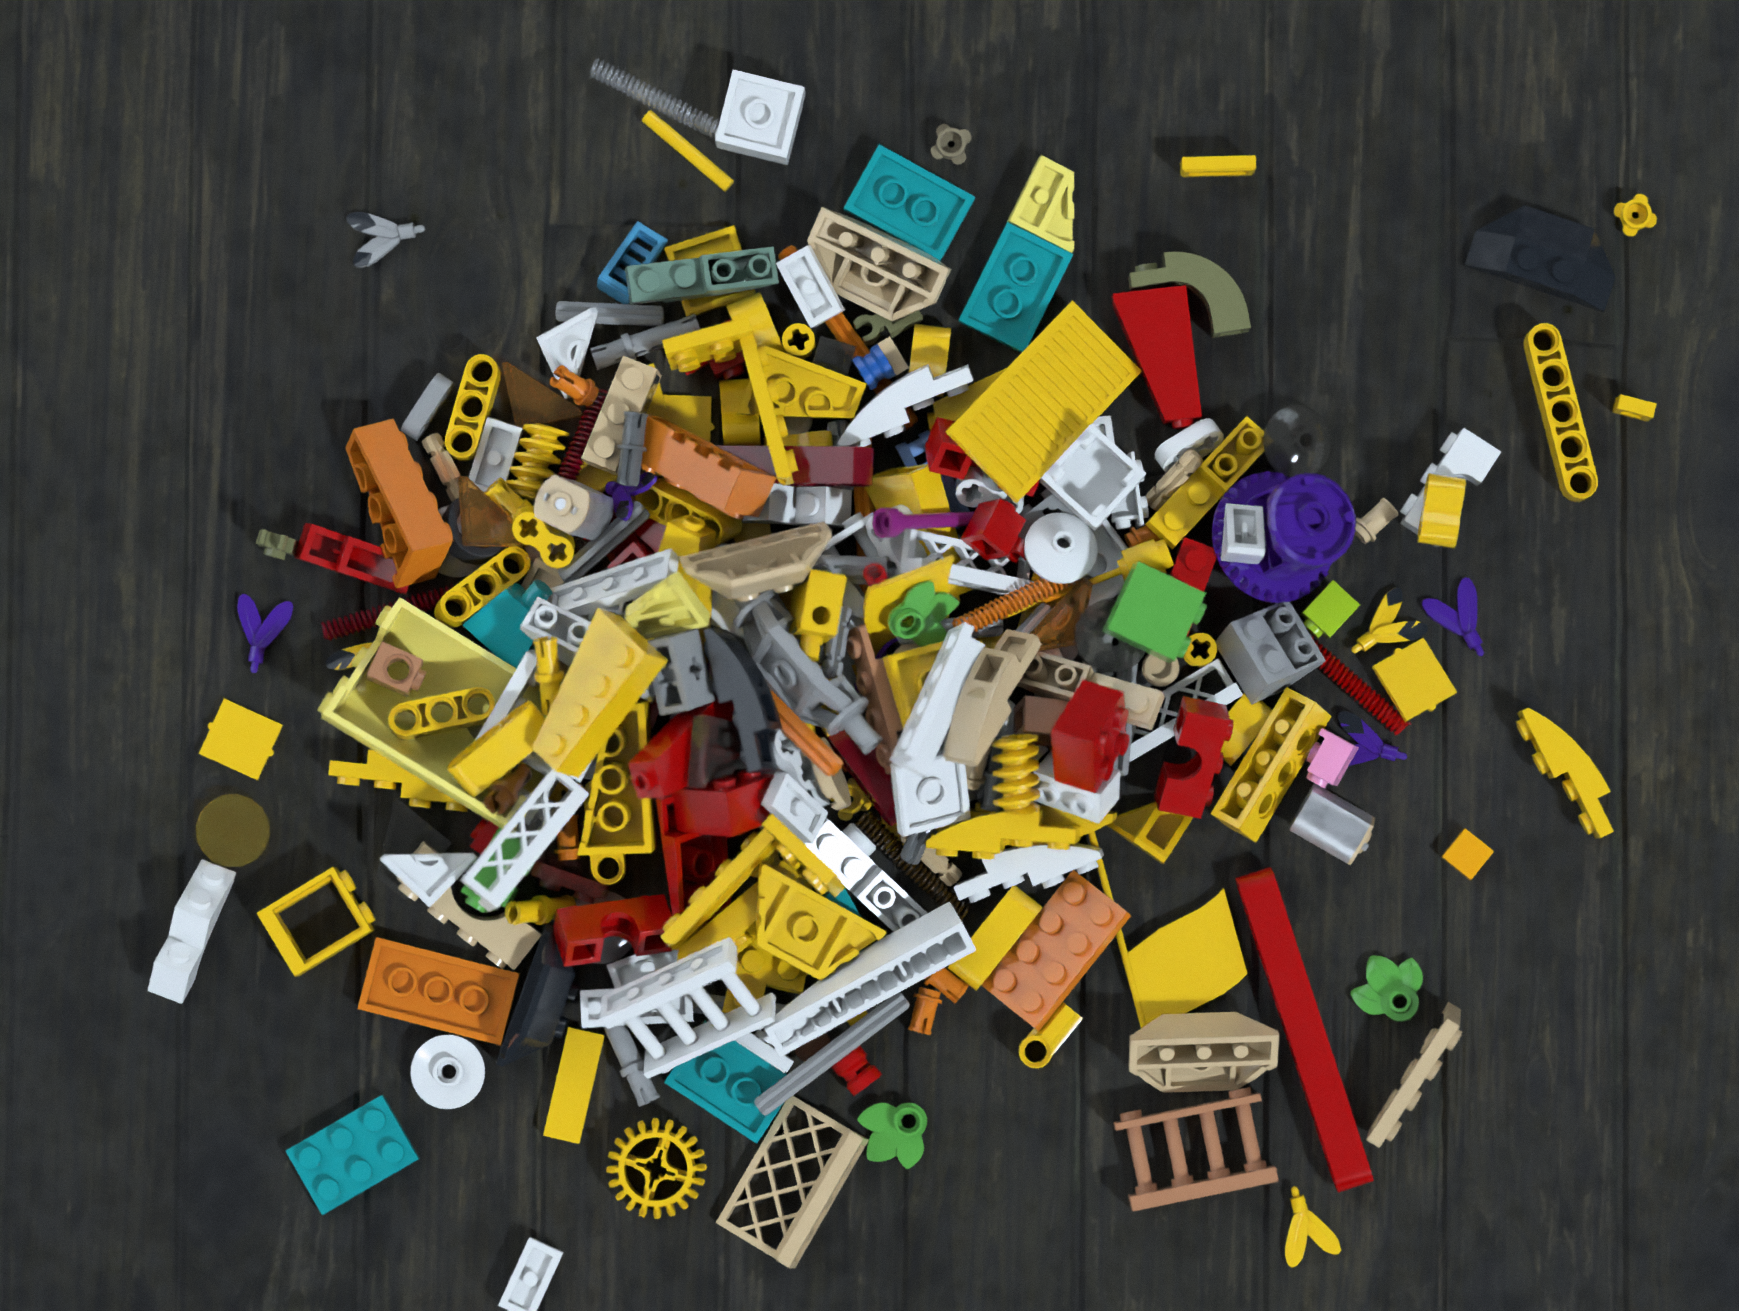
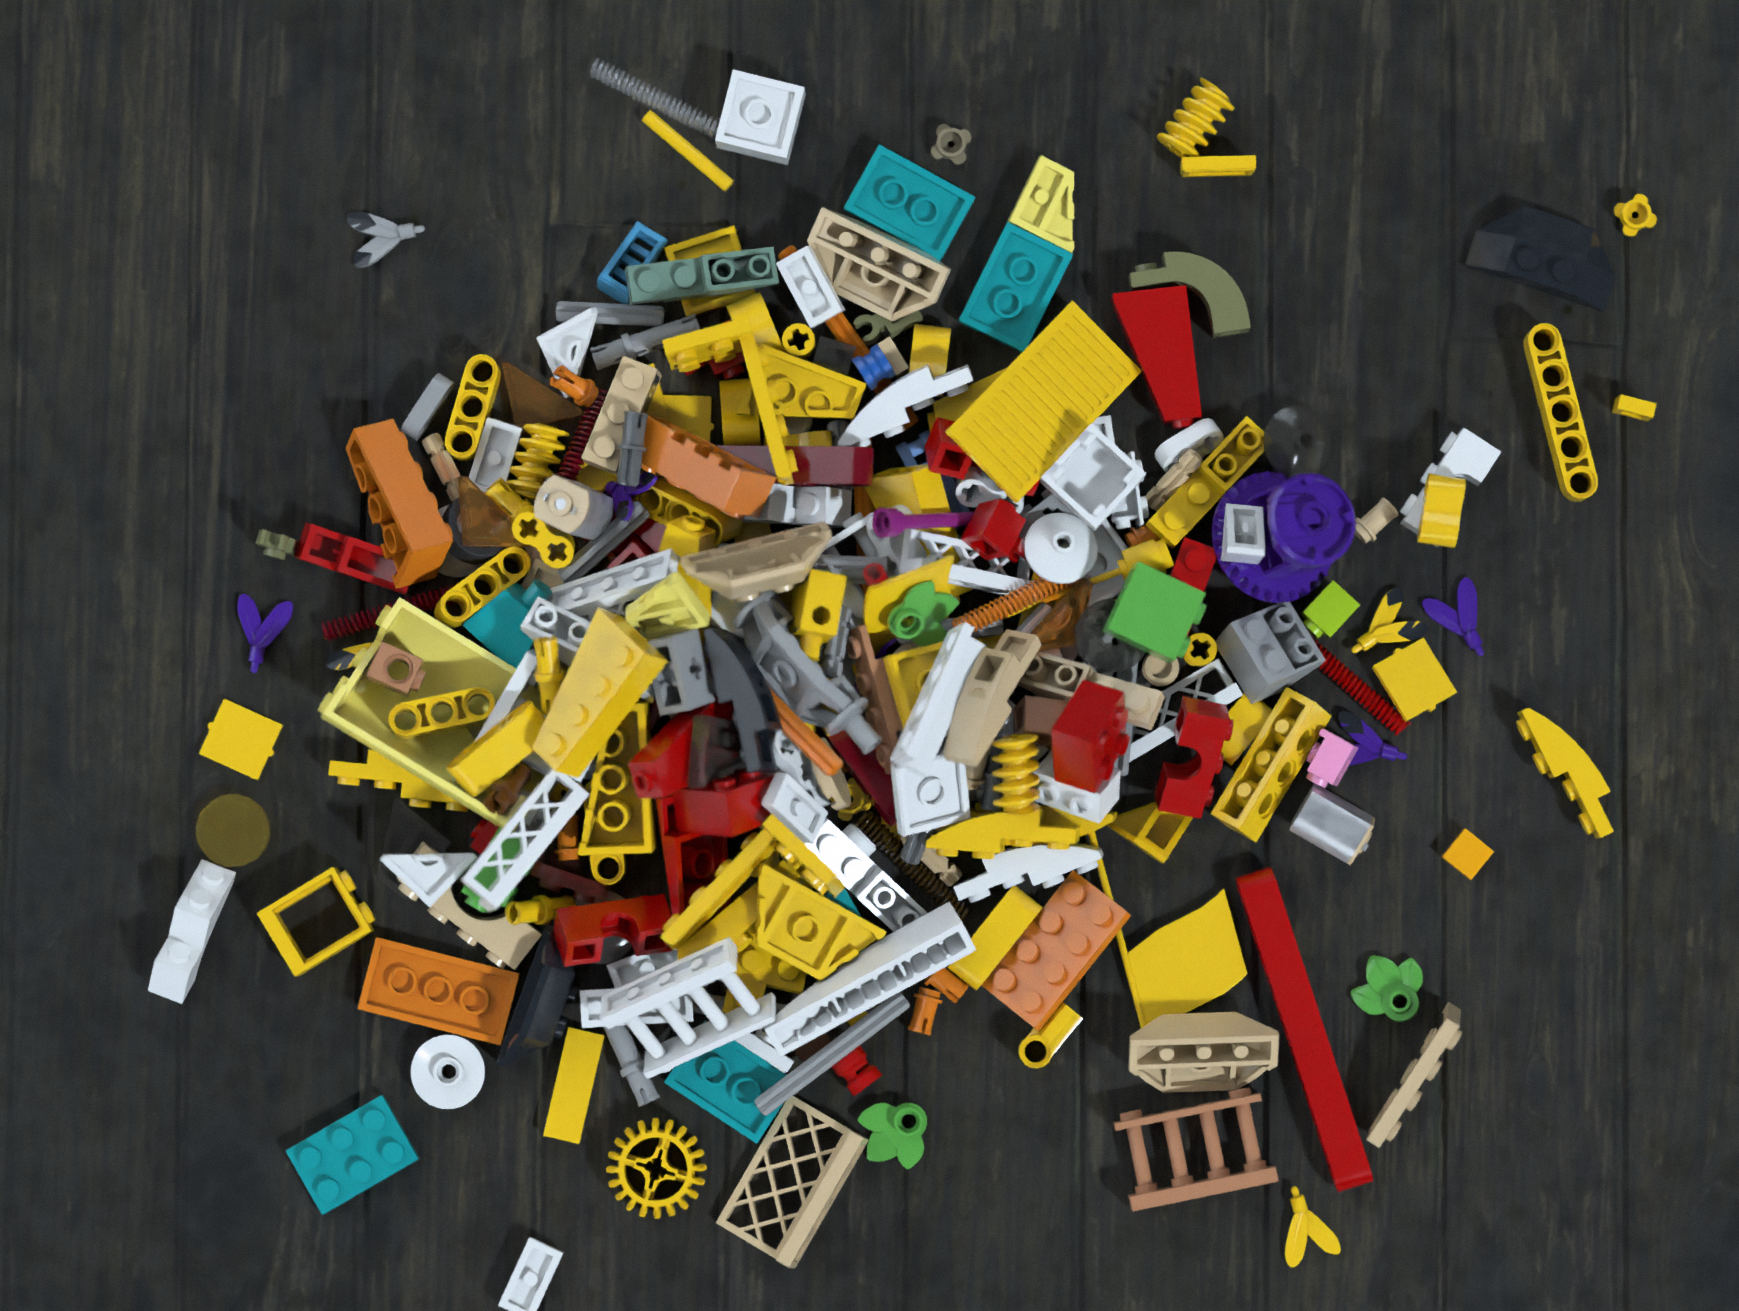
none -> yellow piece [1157,77,1235,158]

